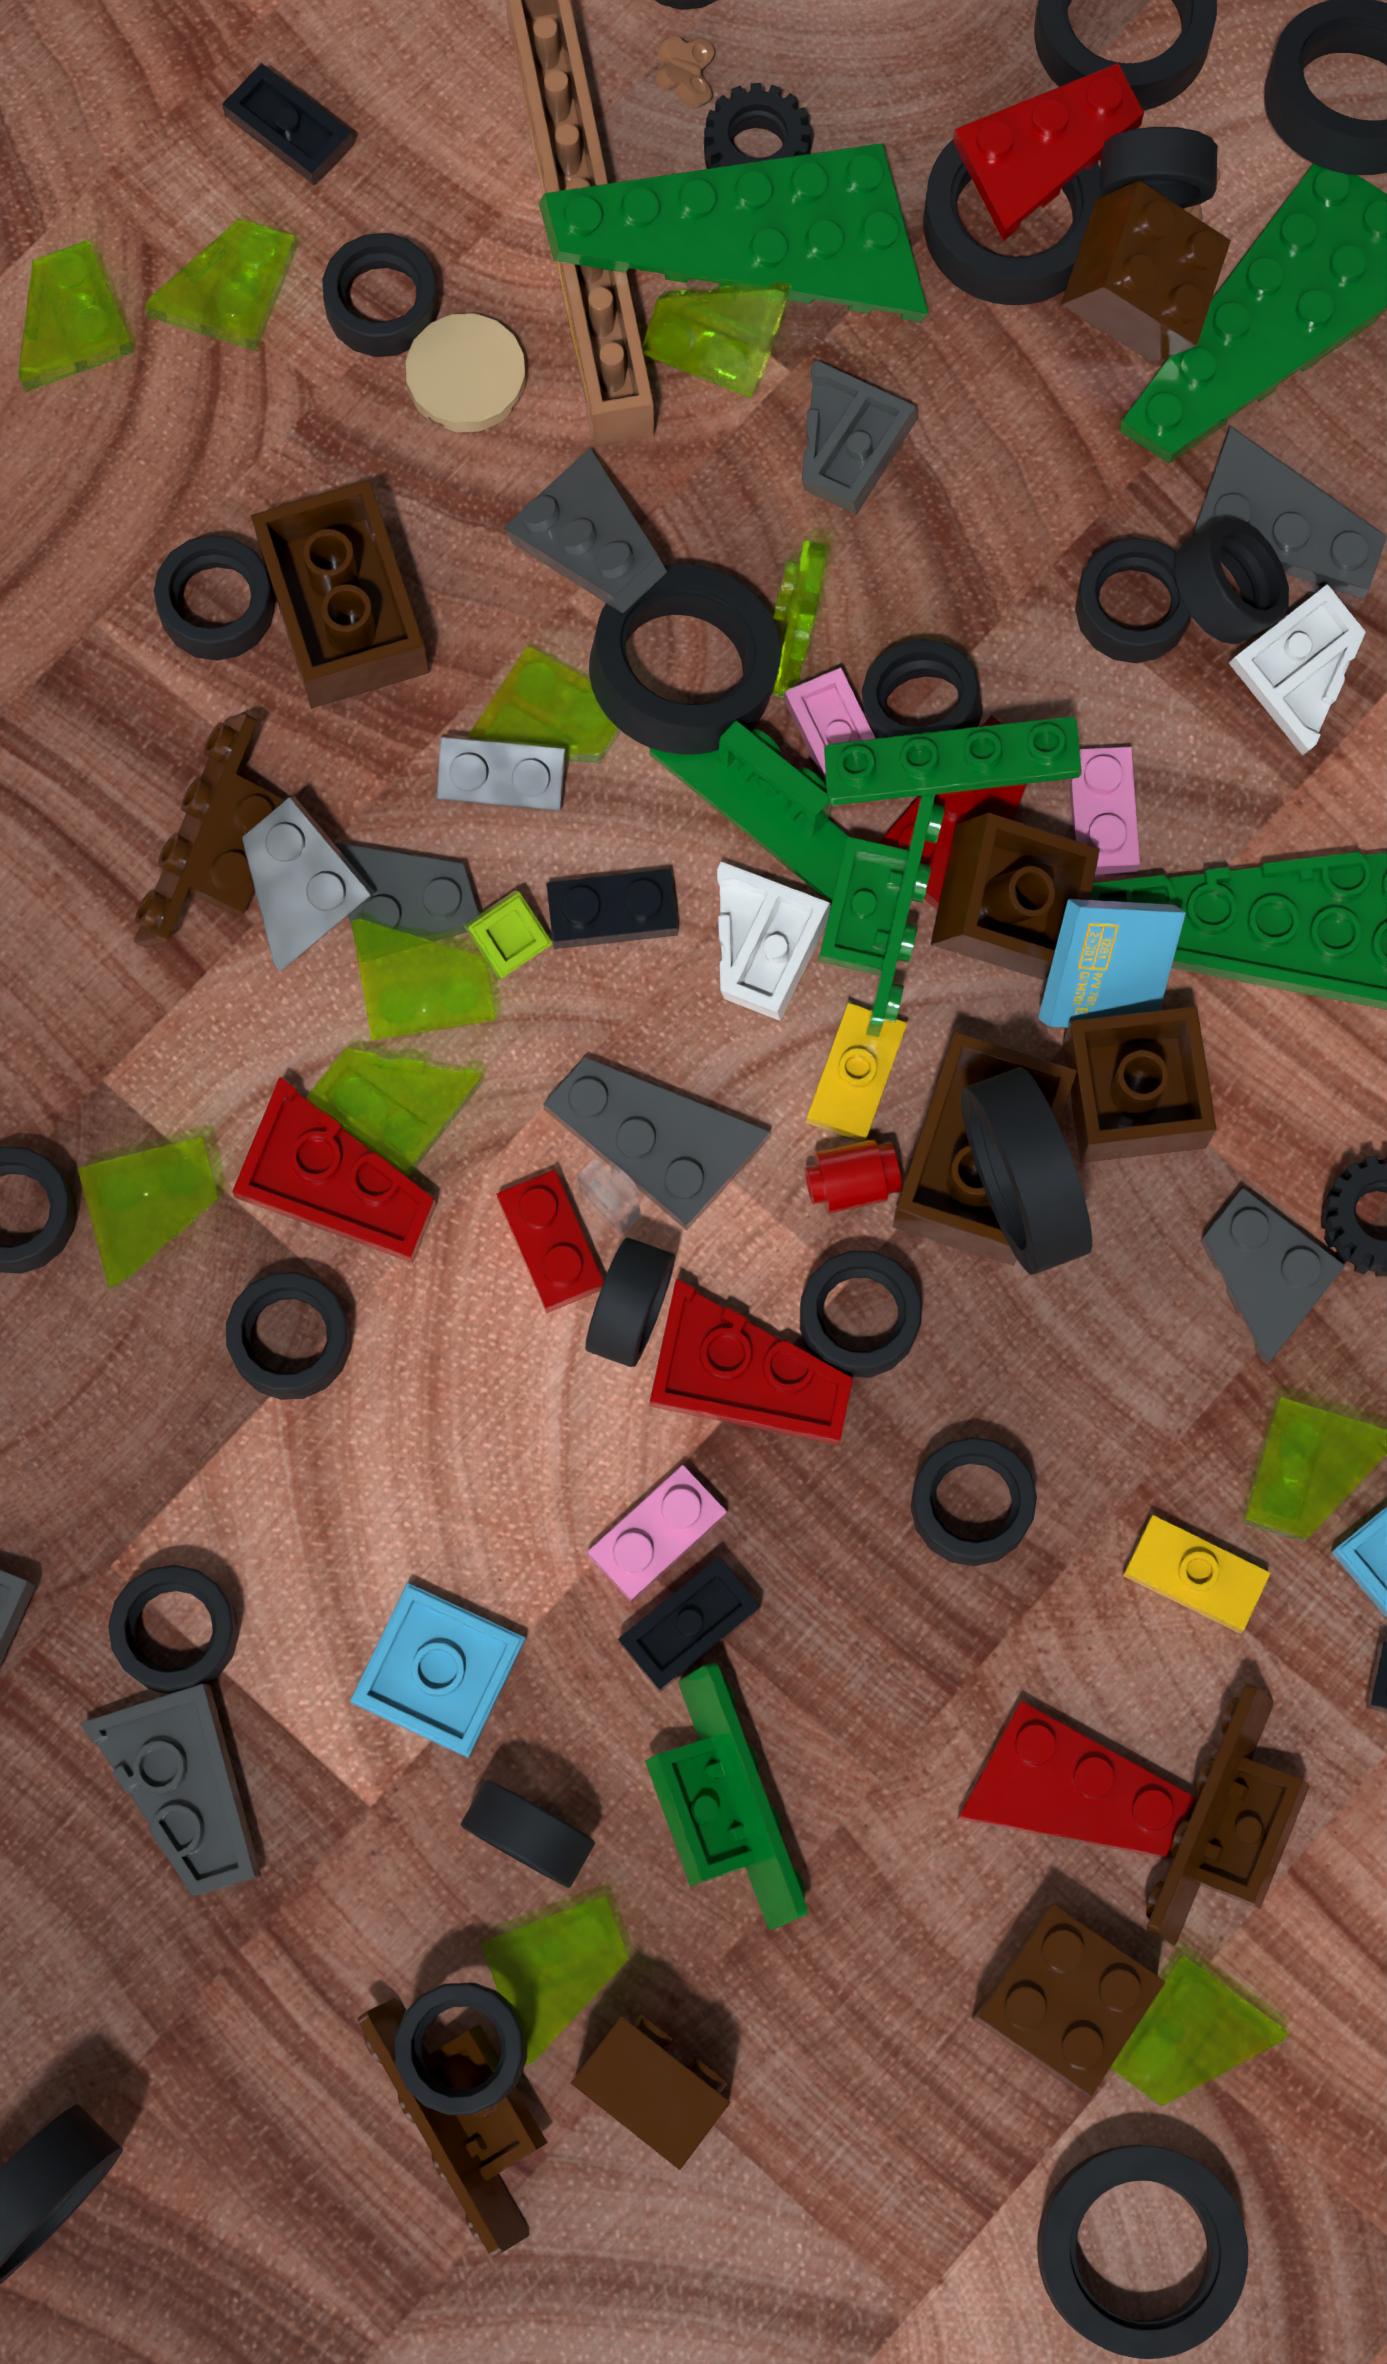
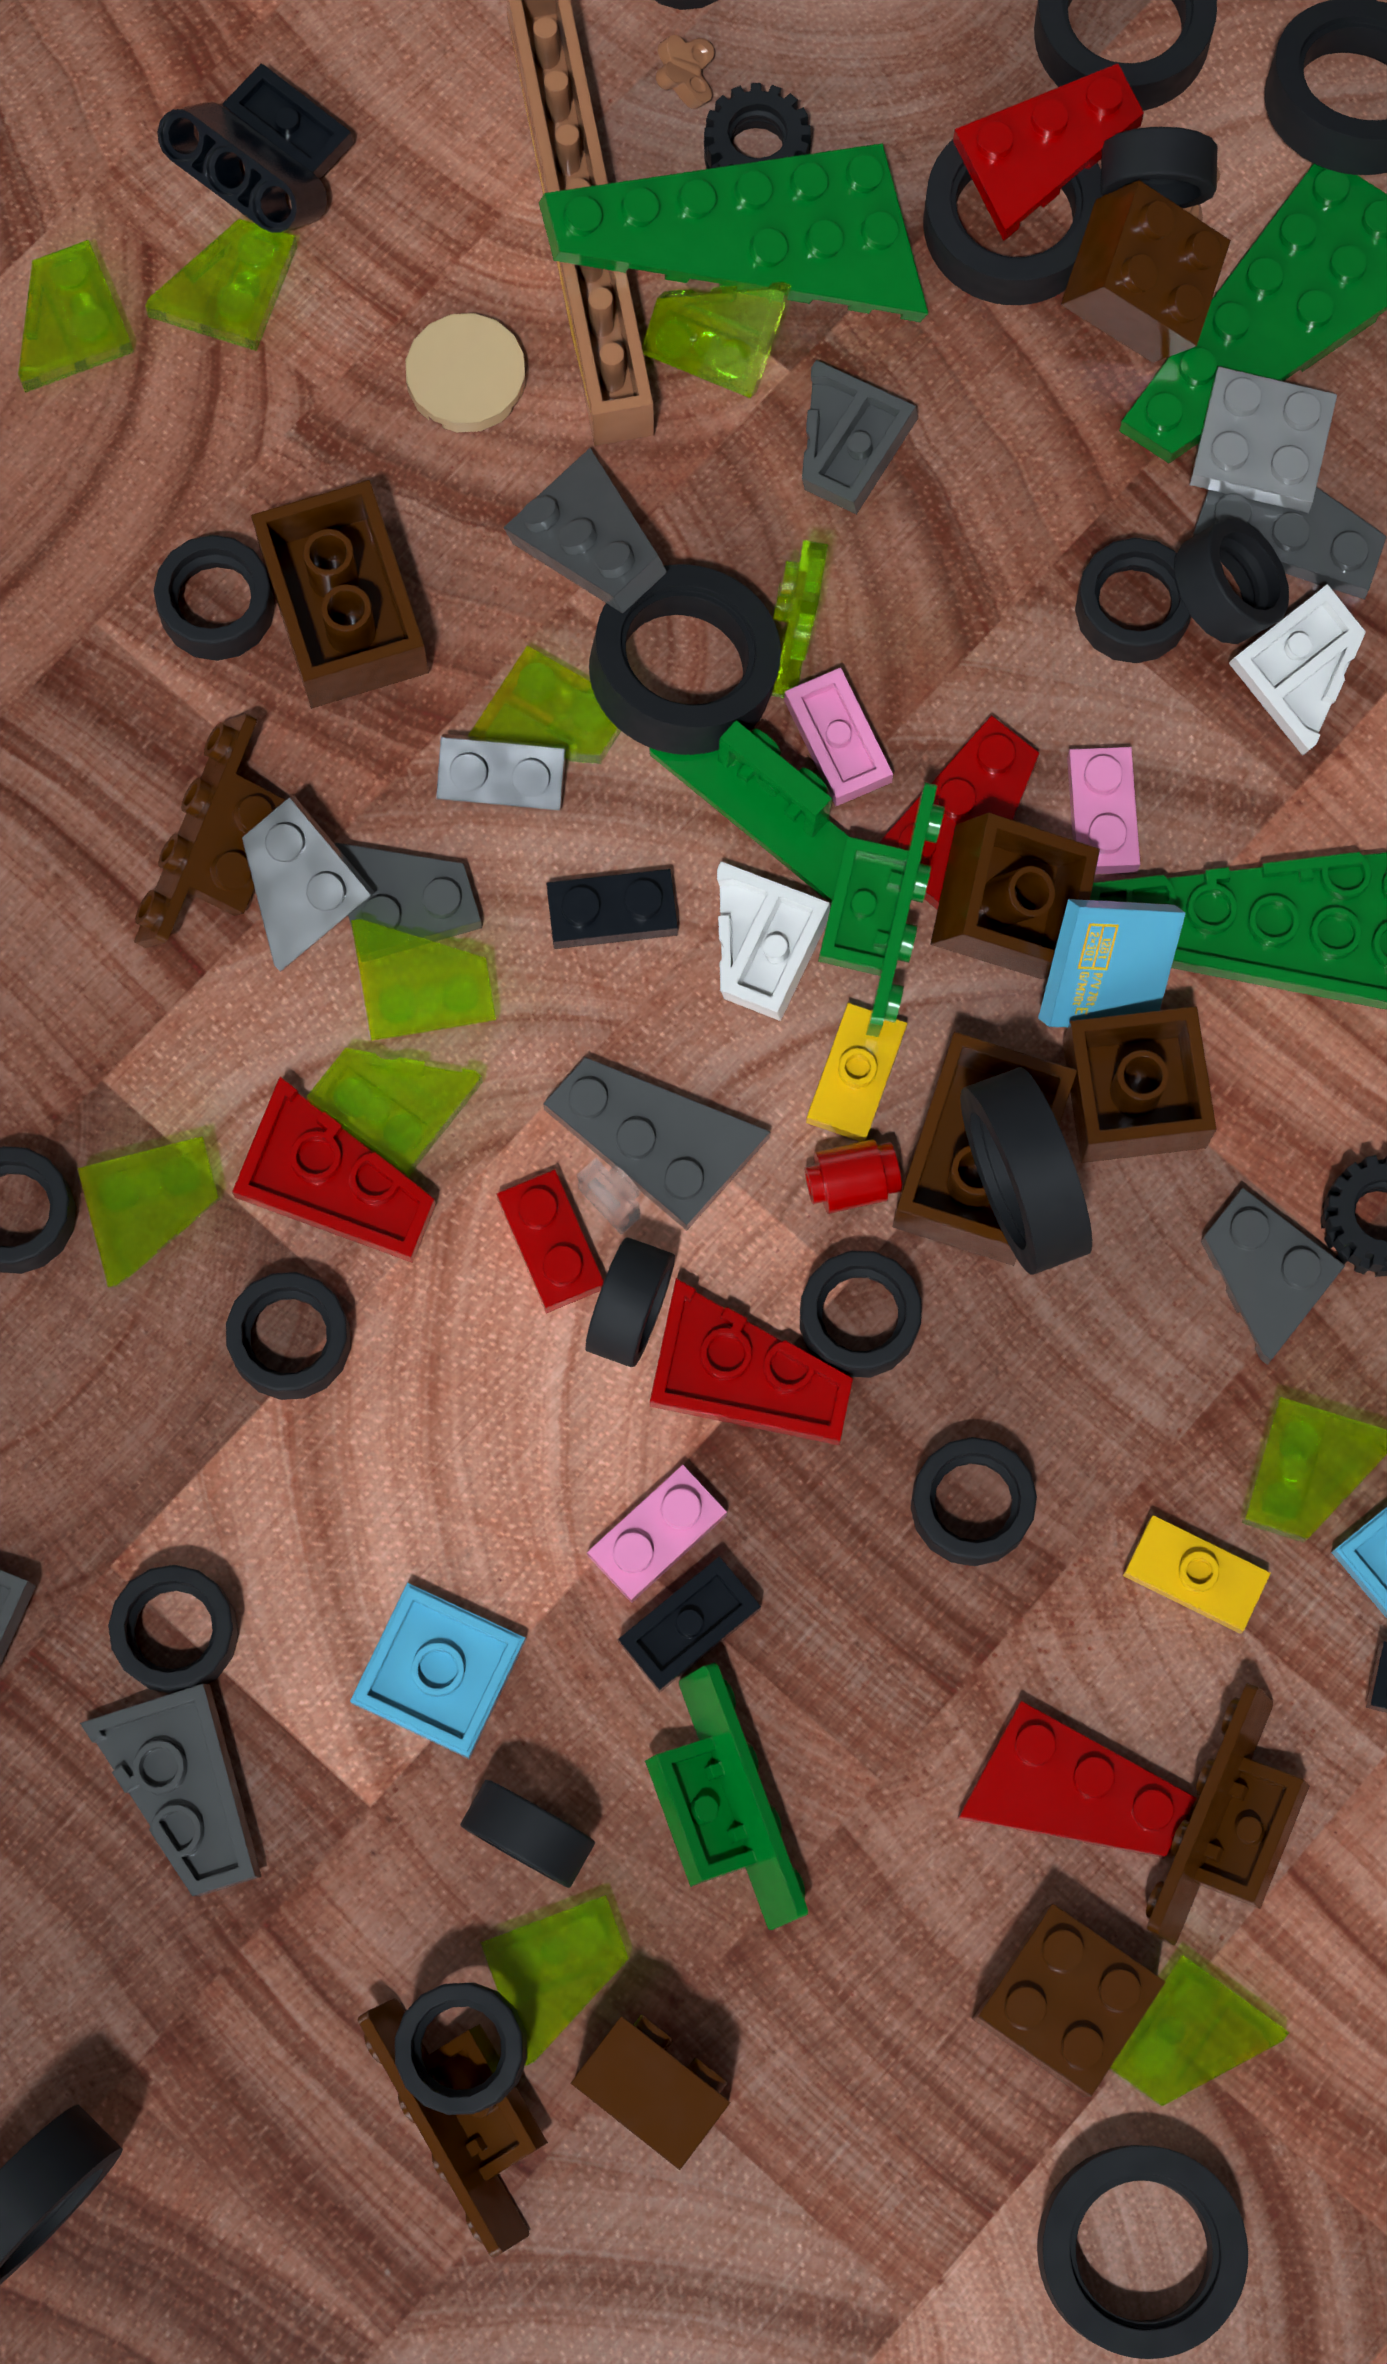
black tyre [322,233,439,357] -> none
lime tile [463,890,553,979] -> none
green bracket [824,717,1082,805] -> none
black tyre [861,639,983,739] -> none
none -> black beam [157,102,327,233]
none -> light grey plate [1189,367,1337,513]

